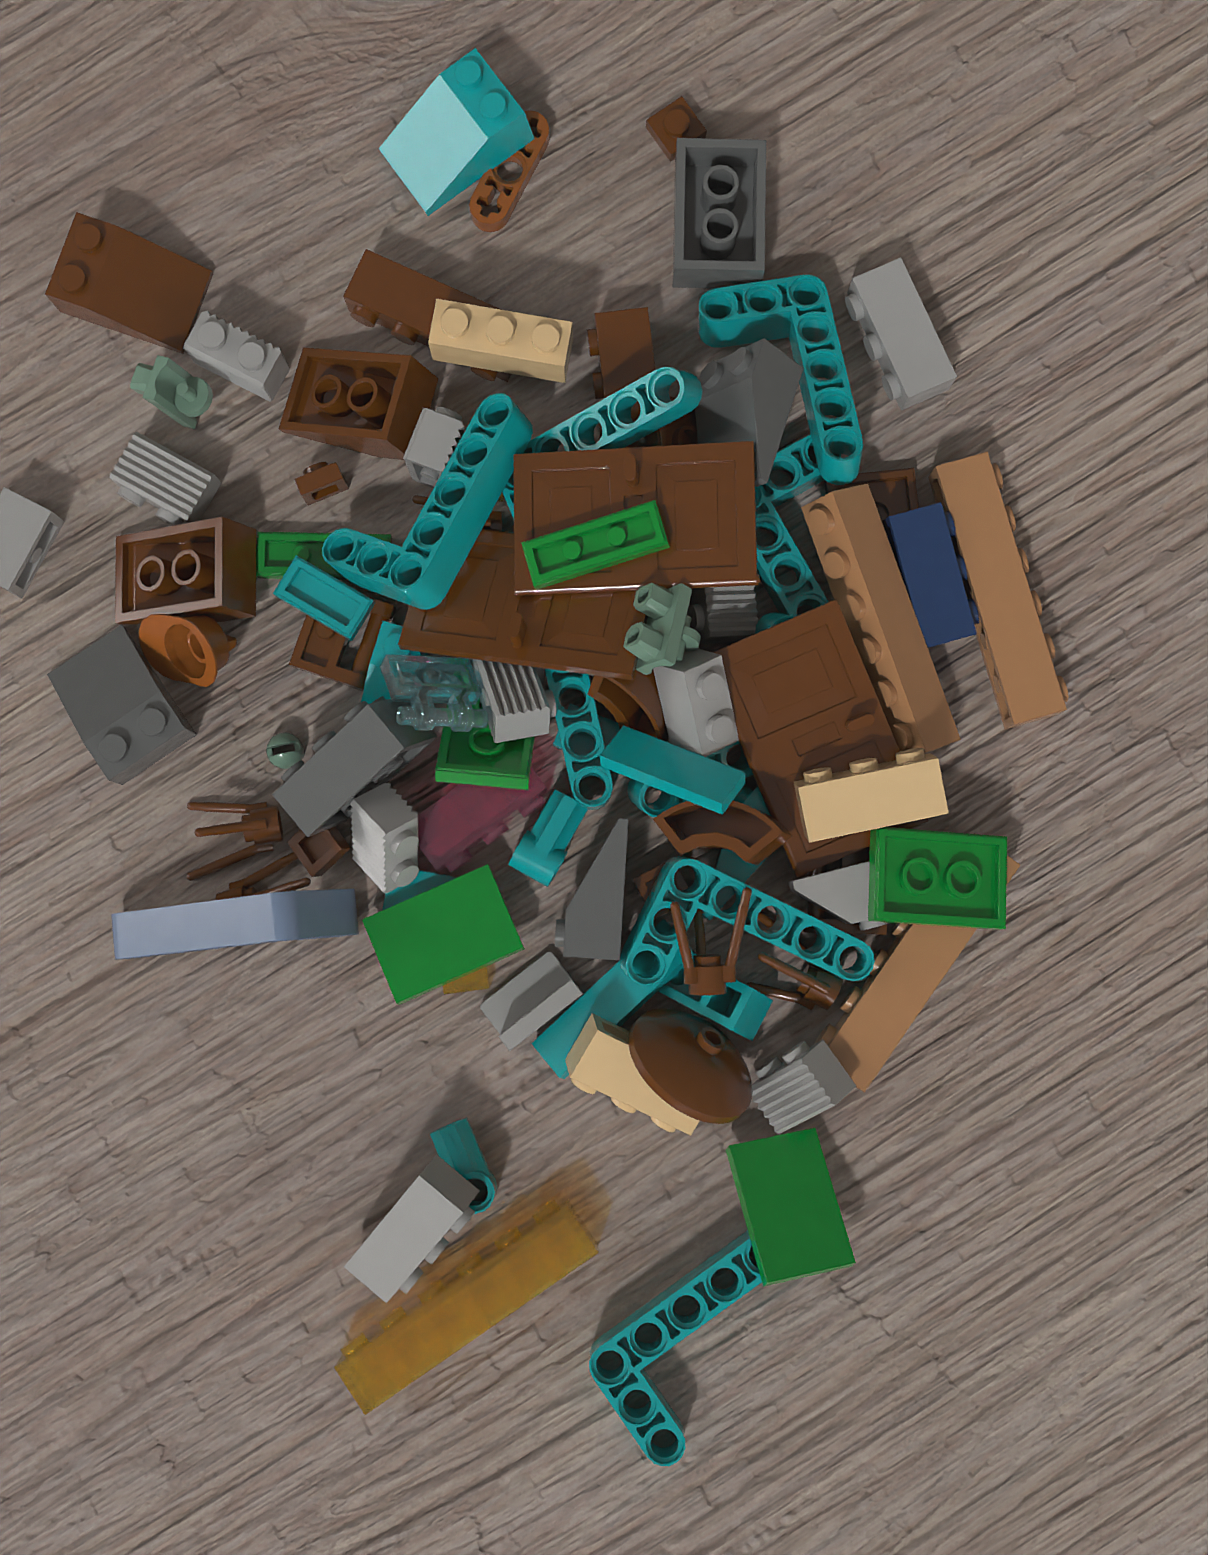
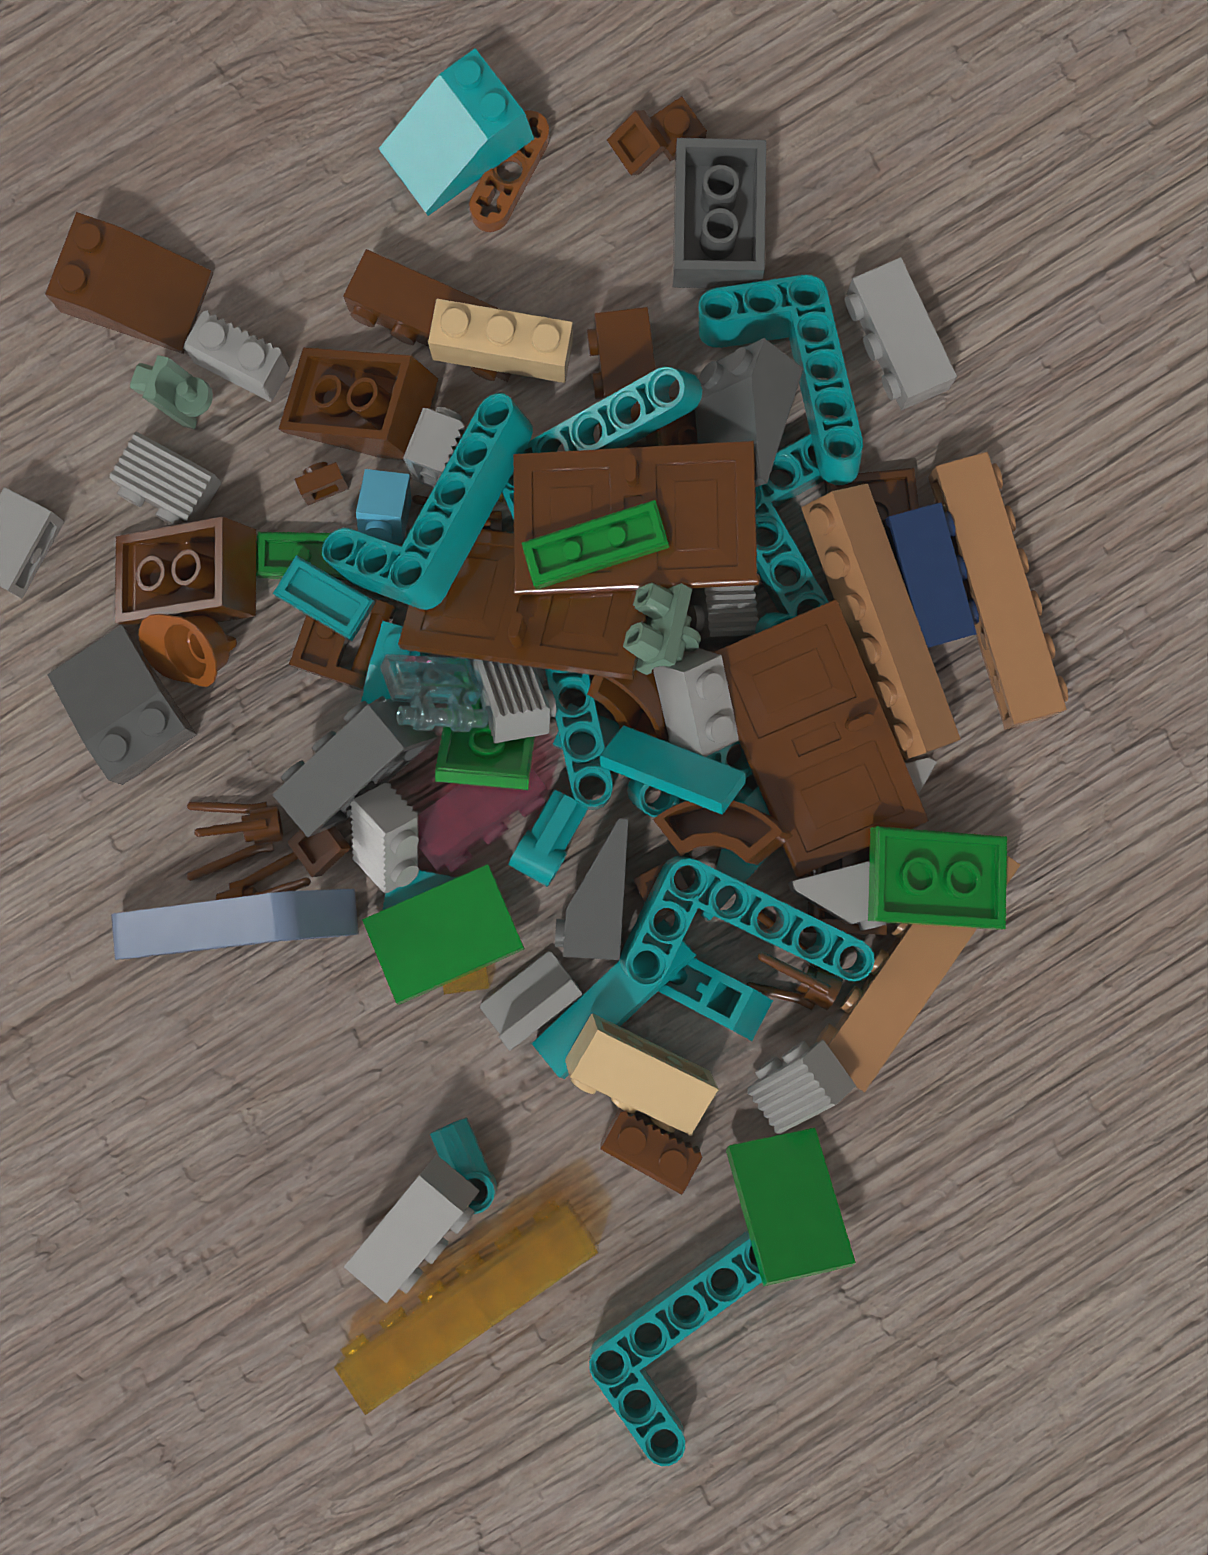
sand green hinge [266,733,304,770] -> none
reddish brown dish [628,1009,753,1124] -> none
reddish brown plant [670,887,752,995] -> none
tan brick [794,748,949,843] -> none
none -> medium azure brick [356,469,412,544]
none -> reddish brown brick [600,1108,702,1195]
none -> reddish brown plate [607,110,669,176]

